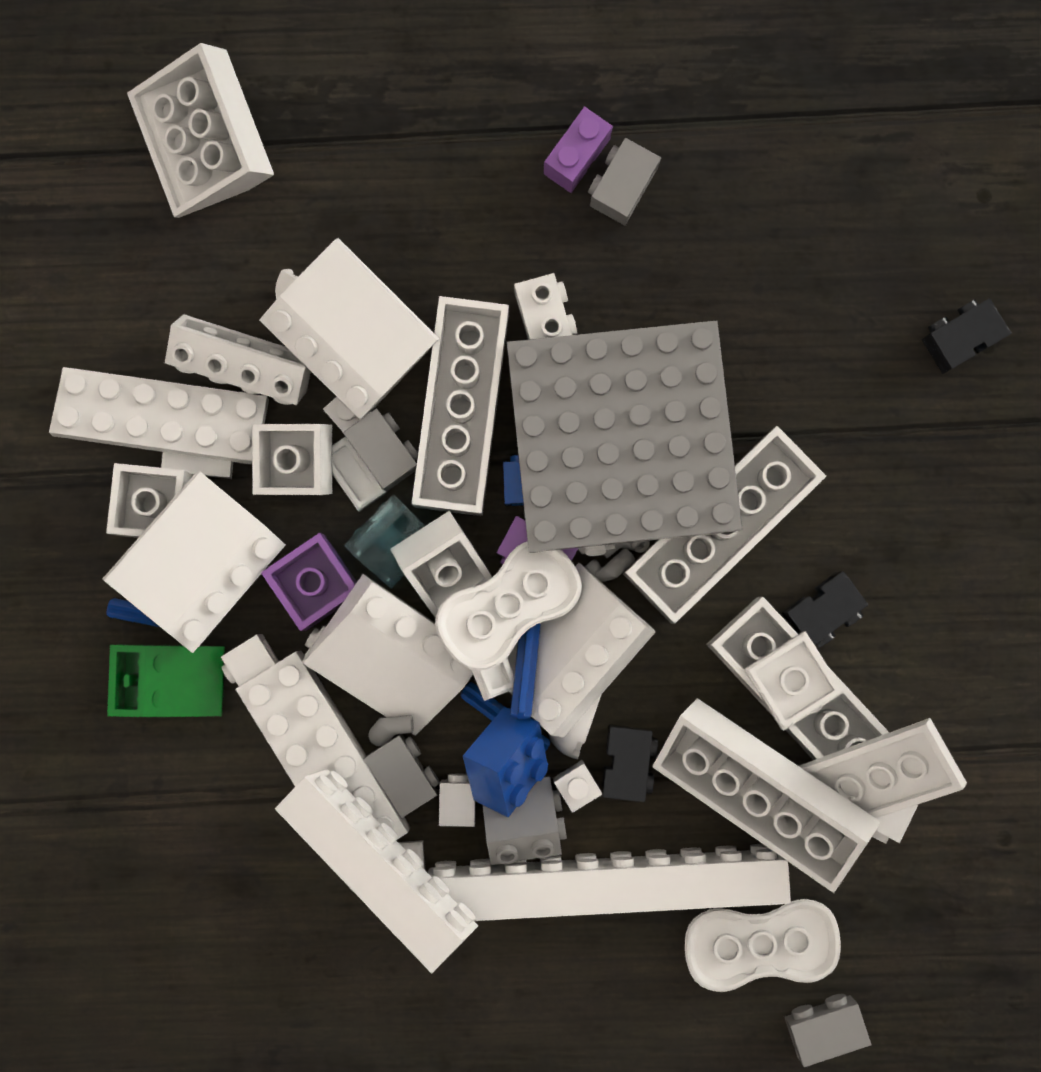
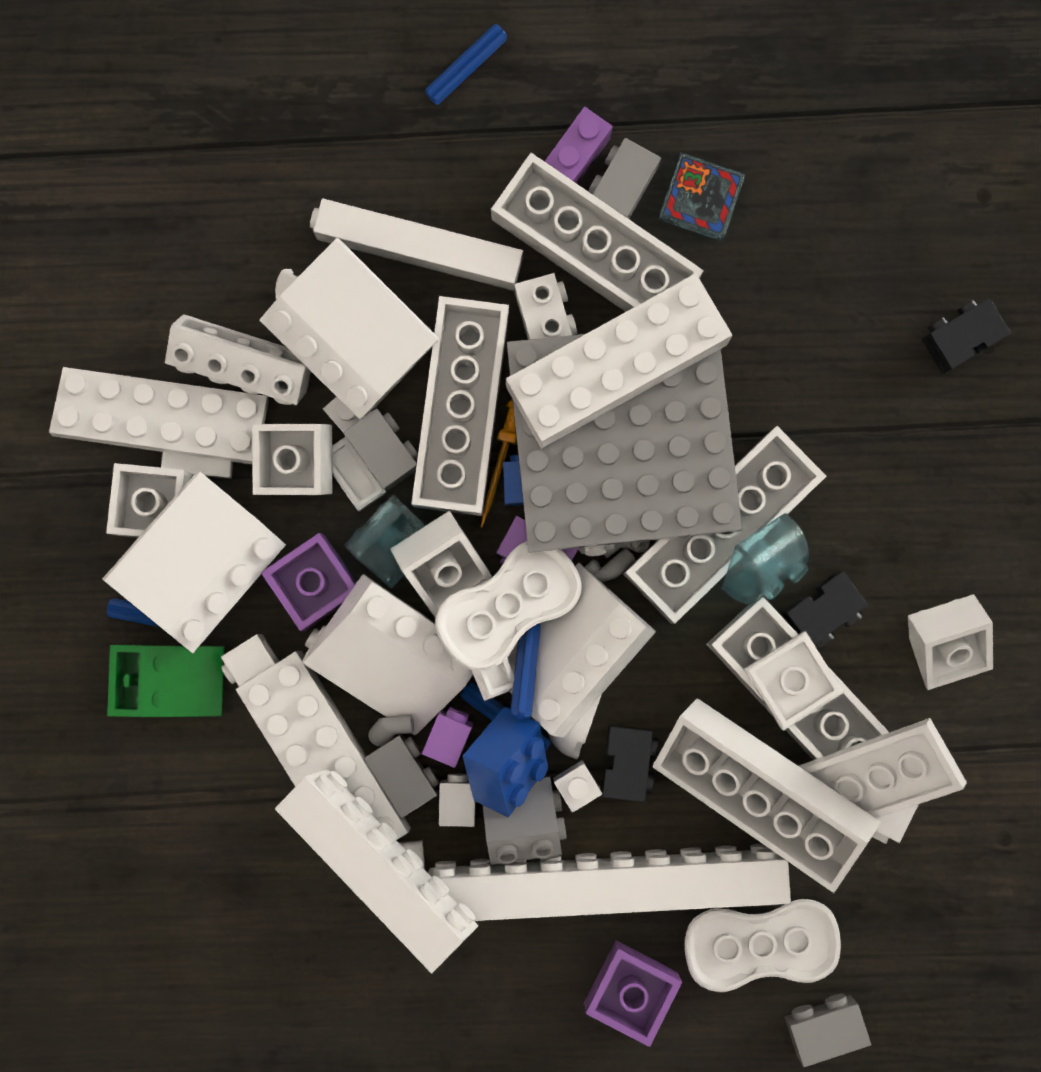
white slope [127,43,274,218] -> none
none -> white brick [310,198,523,291]
none -> medium lavender brick [422,707,473,768]
none -> blue axle [425,24,507,105]
none -> light orange sword [481,400,517,528]
none -> white brick [491,153,704,312]
none -> white brick [506,273,732,449]
none -> medium lavender brick [584,940,682,1047]
none -> tile [658,153,746,241]
none -> clear light blue brick [722,513,809,604]
none -> white slope [908,594,993,690]

